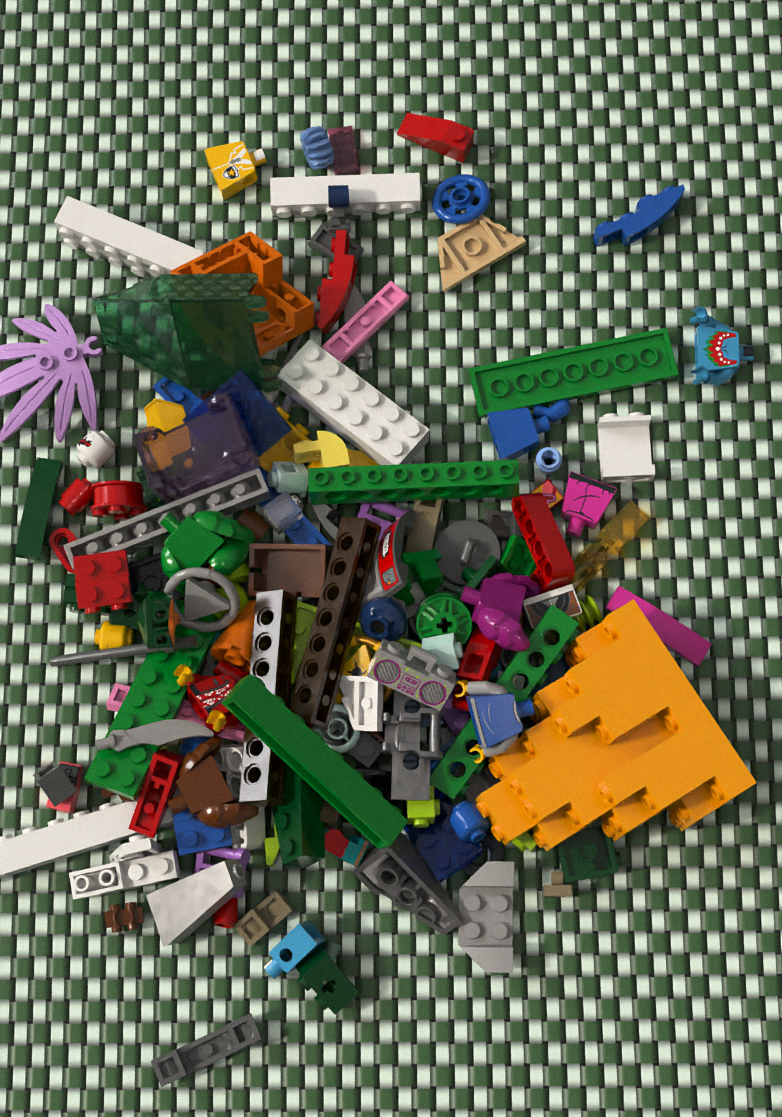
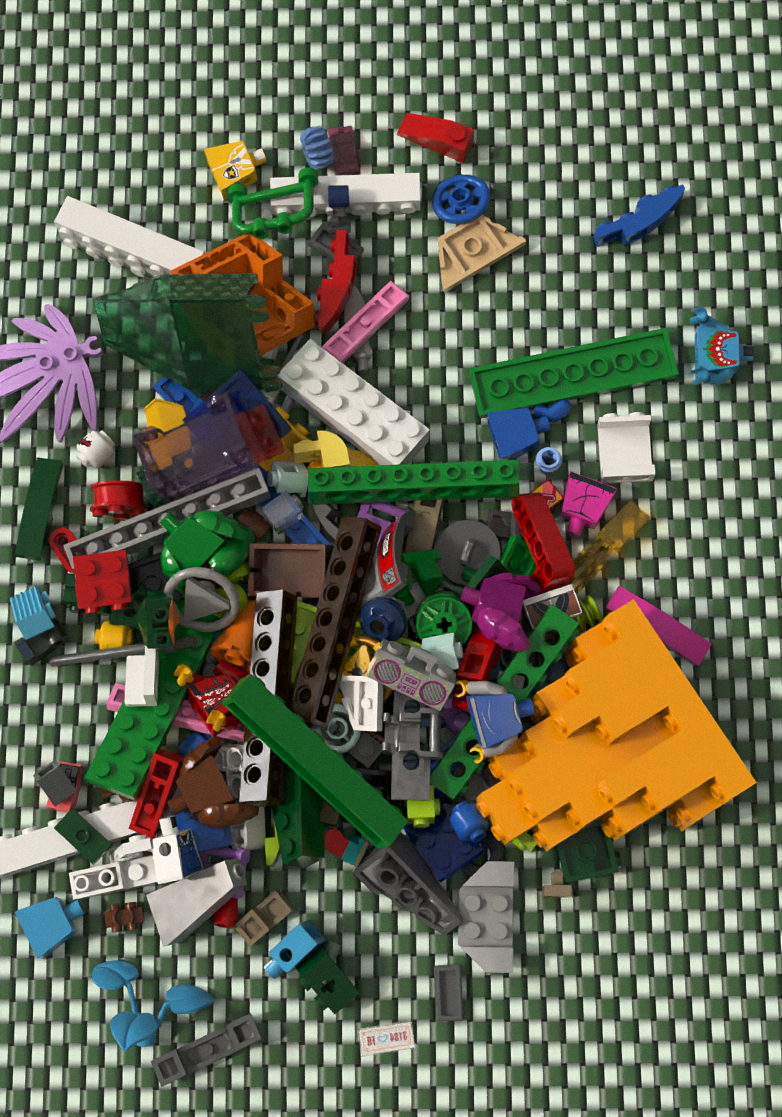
red brick [58,478,94,516] -> none
light grey sword [95,719,214,752] -> none
none -> medium azure brick [10,585,56,641]
none -> pearl dark grey leg [13,619,69,666]
none -> dark azure torso [15,897,85,959]
none -> dark green plate [54,808,112,865]
none -> dark azure plant [92,960,215,1052]
none -> white panel [125,646,159,707]
none -> white torso [151,816,203,884]
none -> green bar [227,167,318,239]
none -> clear red bracket [235,405,285,464]
none -> clear tile [357,1021,416,1057]
none -> dark grey tile [434,965,463,1022]

